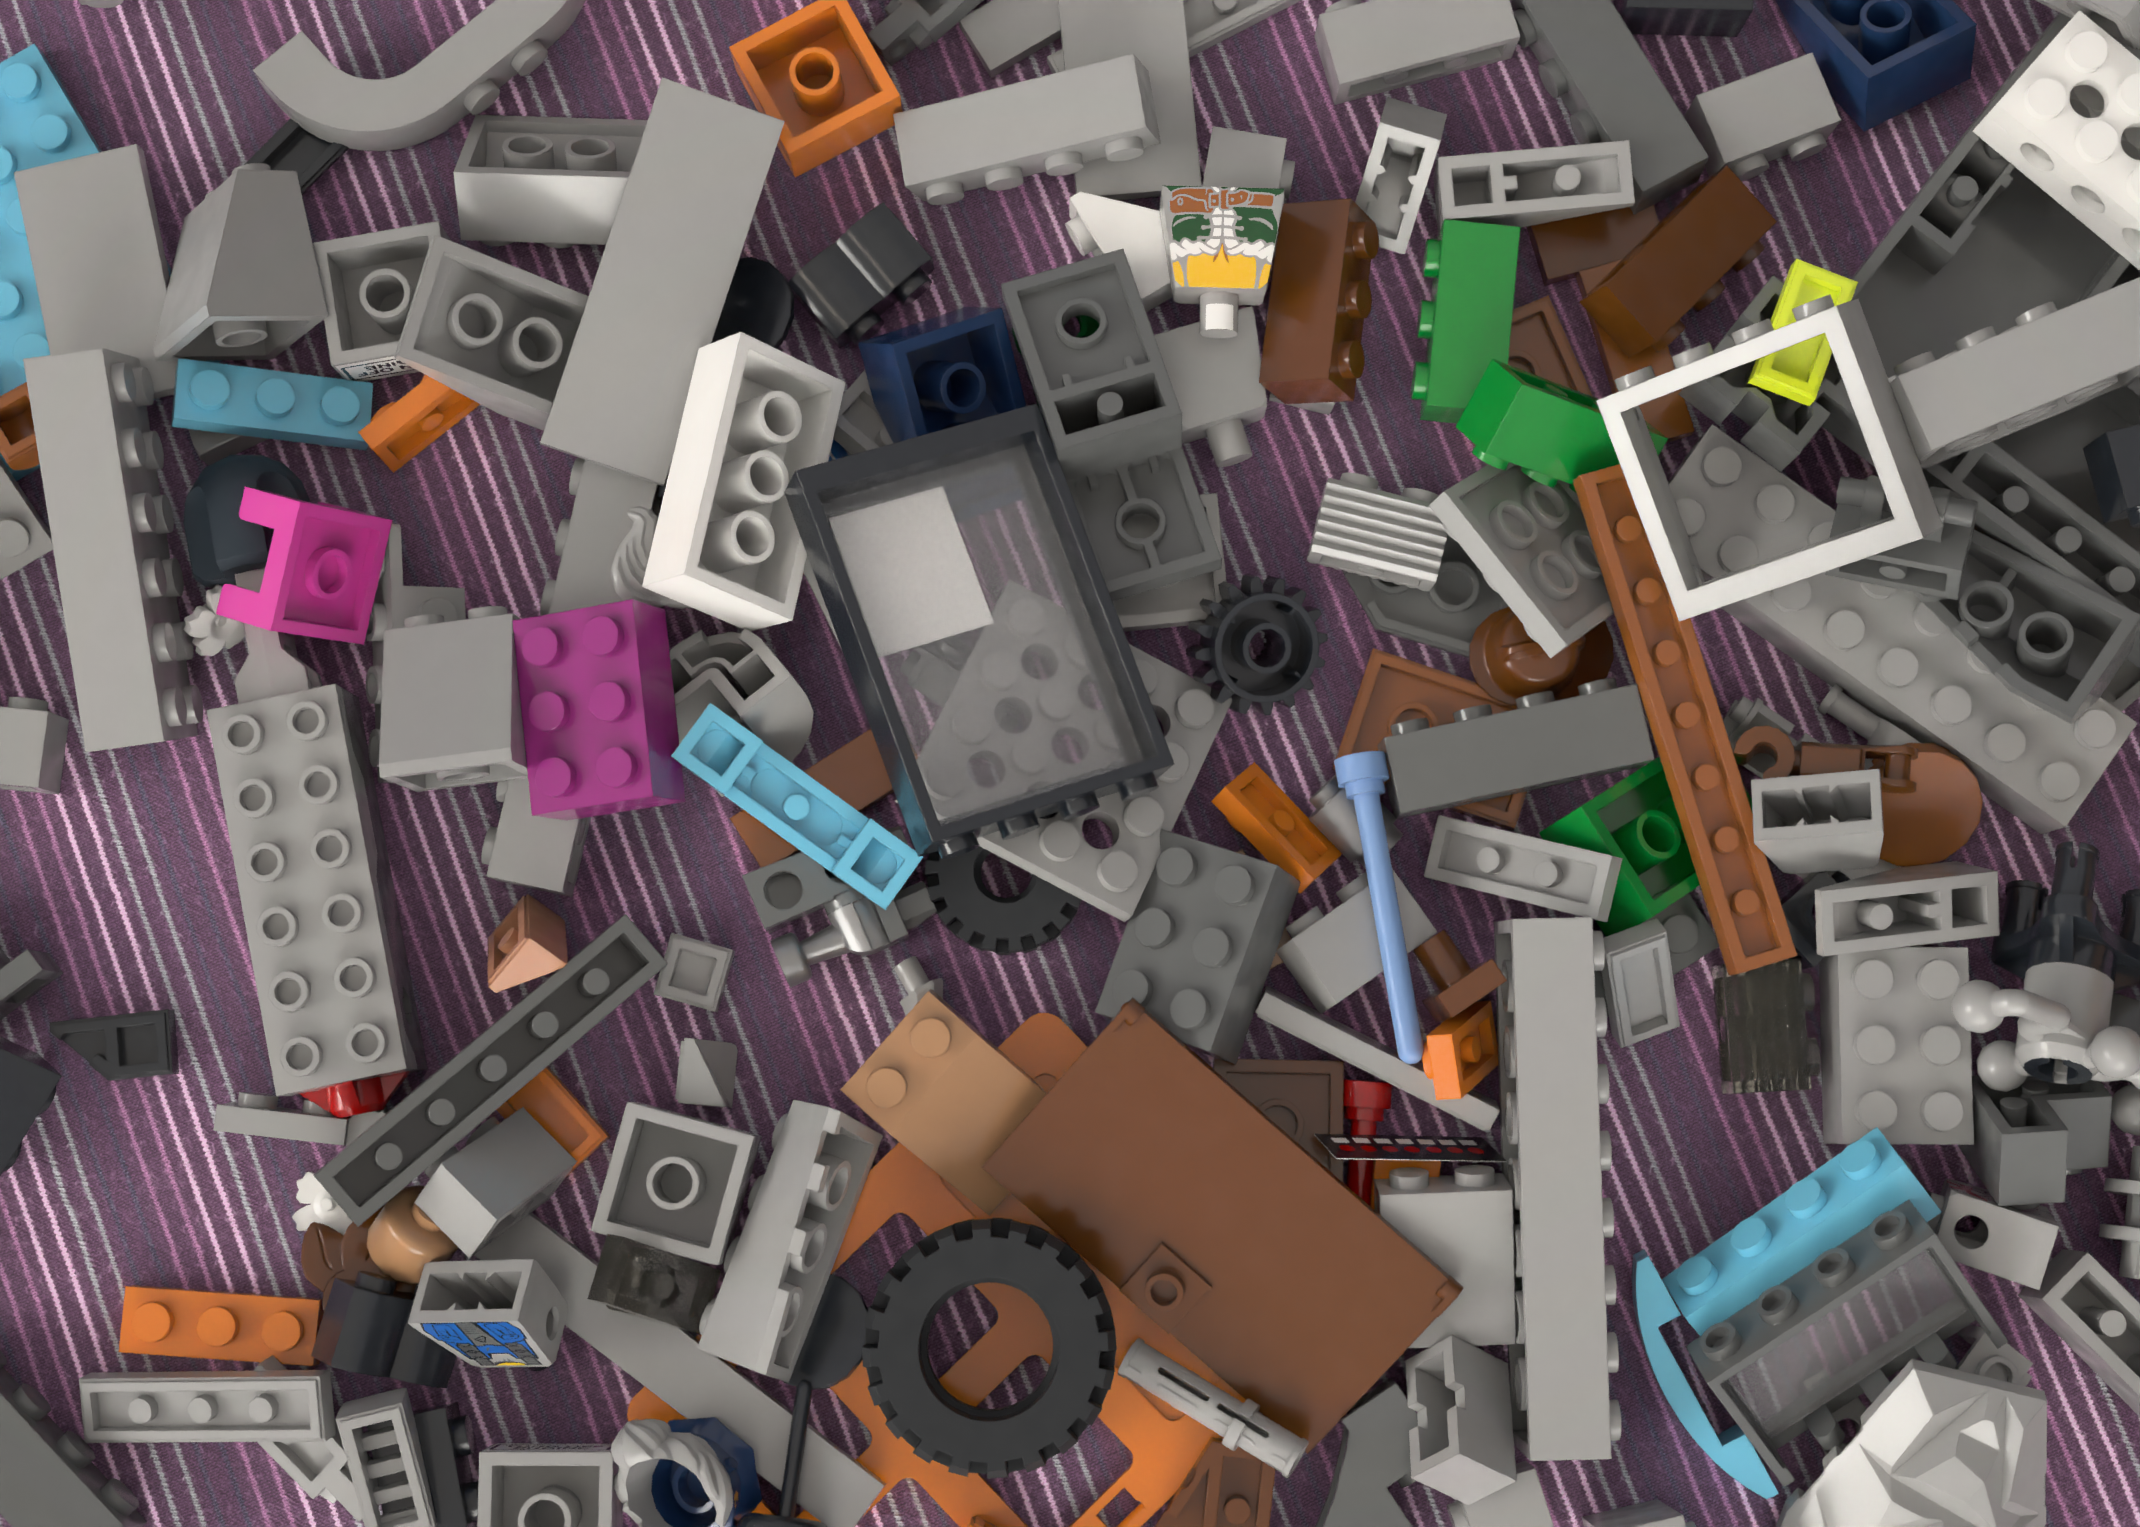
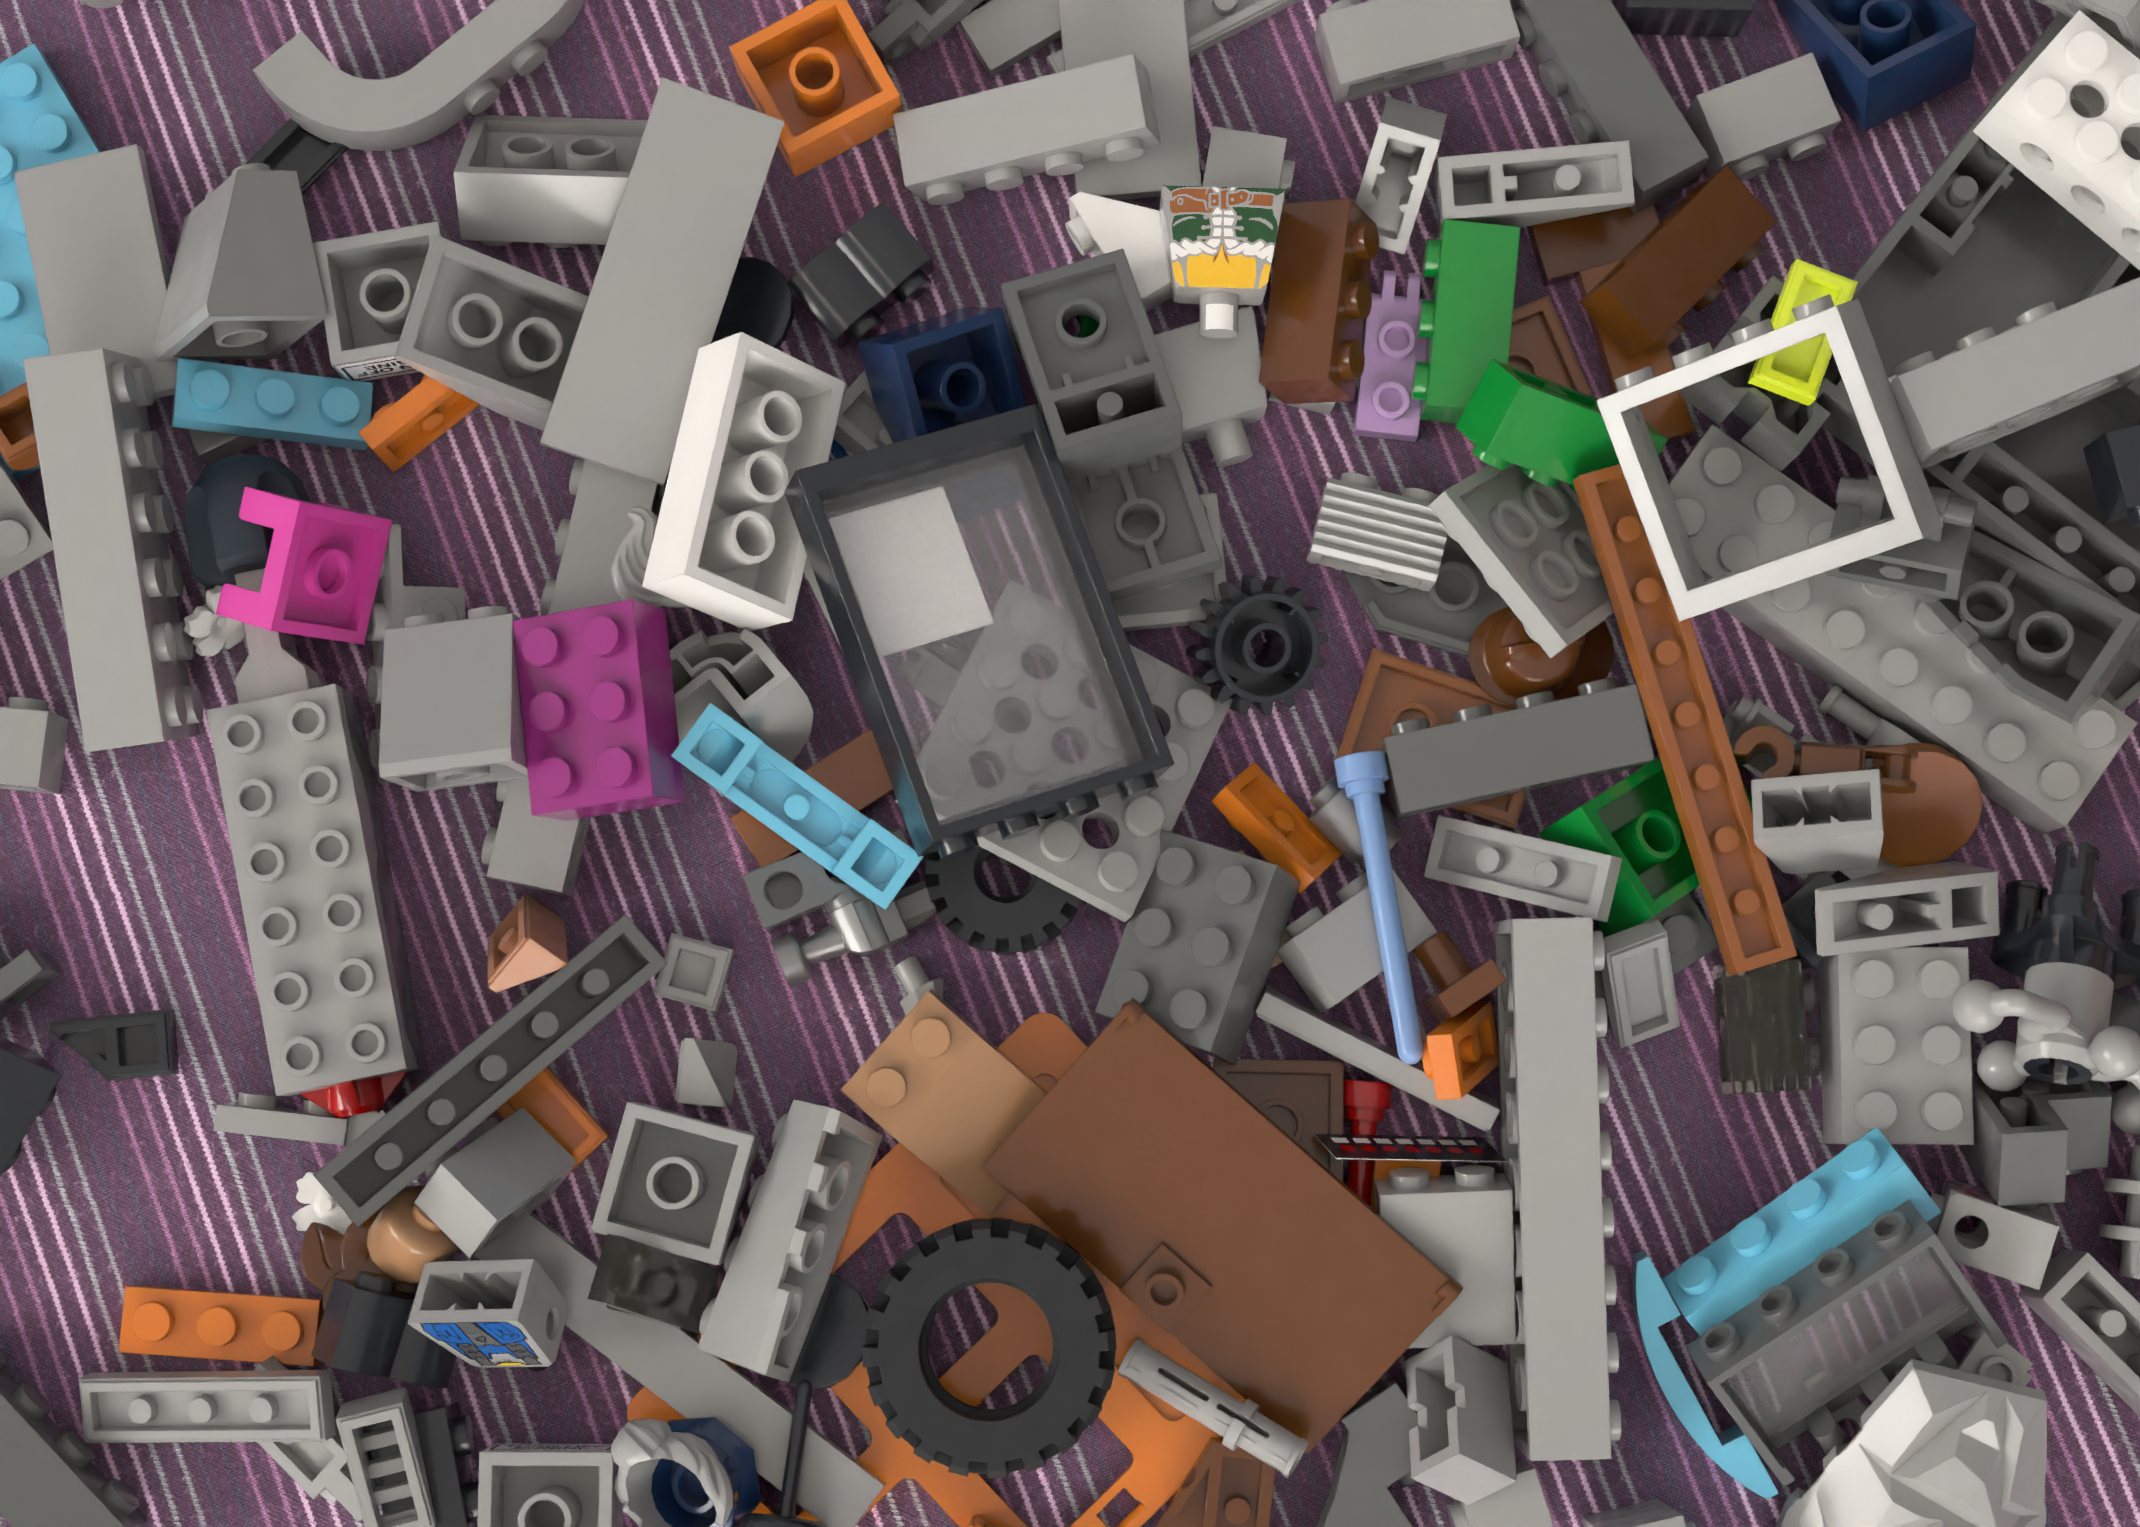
none -> lavender hinge [1353,270,1431,442]

